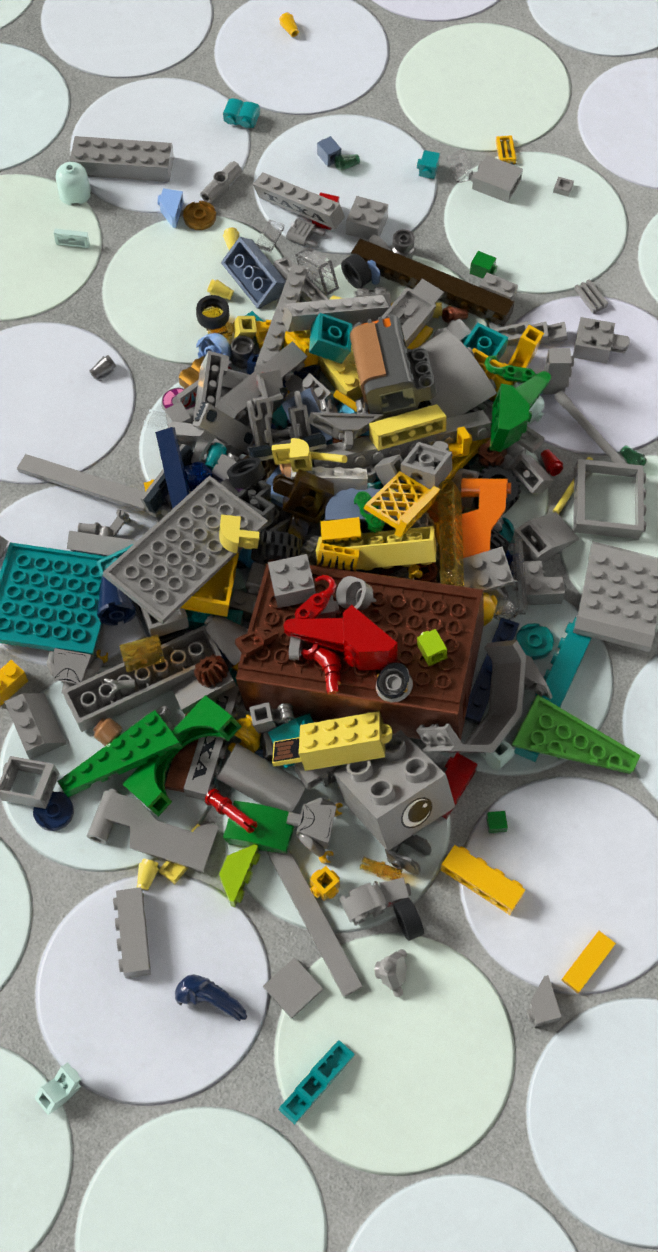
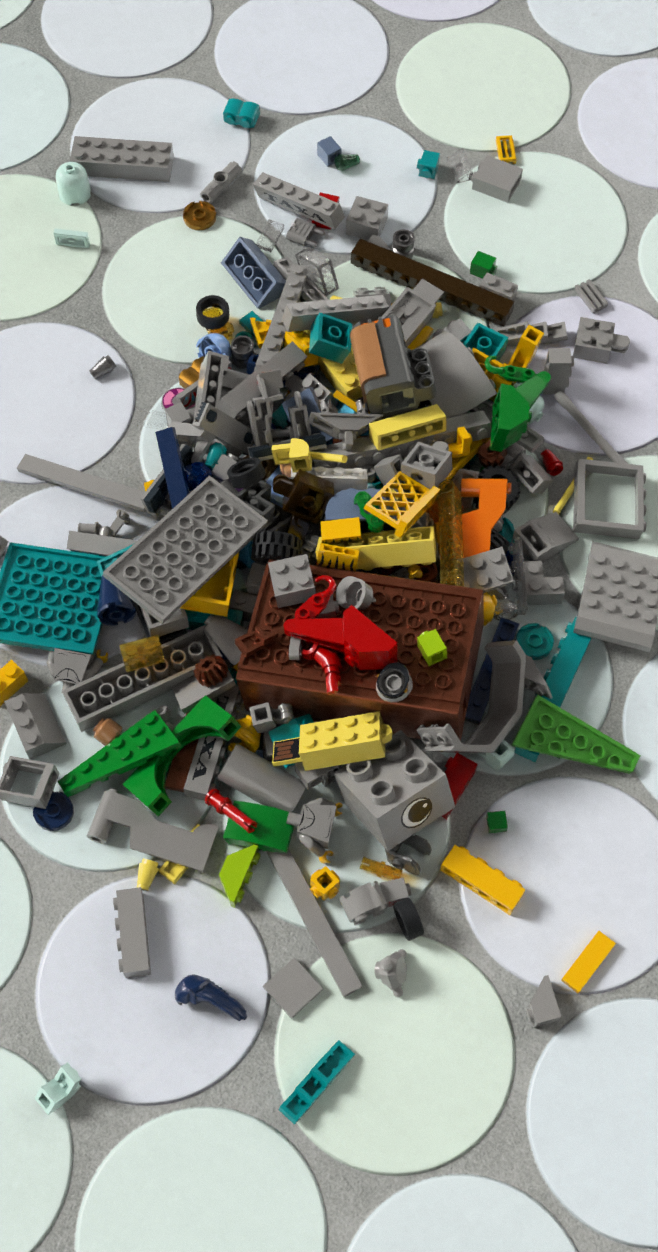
light grey bar [104,678,135,696] -> none
light blue slope [157,188,184,228] -> none
light yellow cone [207,279,234,300] -> none
light yellow brick [219,515,259,553] -> none
light yellow cone [223,227,240,250] -> none
light yellow brick [232,316,257,339] -> none
yellow cone [279,12,299,37] -> none
black tyre [341,254,372,288] -> none
medium blue arm [367,260,380,285] -> none
copper cone [442,306,468,324] -> none
light grey tile [553,176,574,197] -> none
clear green cone [620,445,647,467] -> none

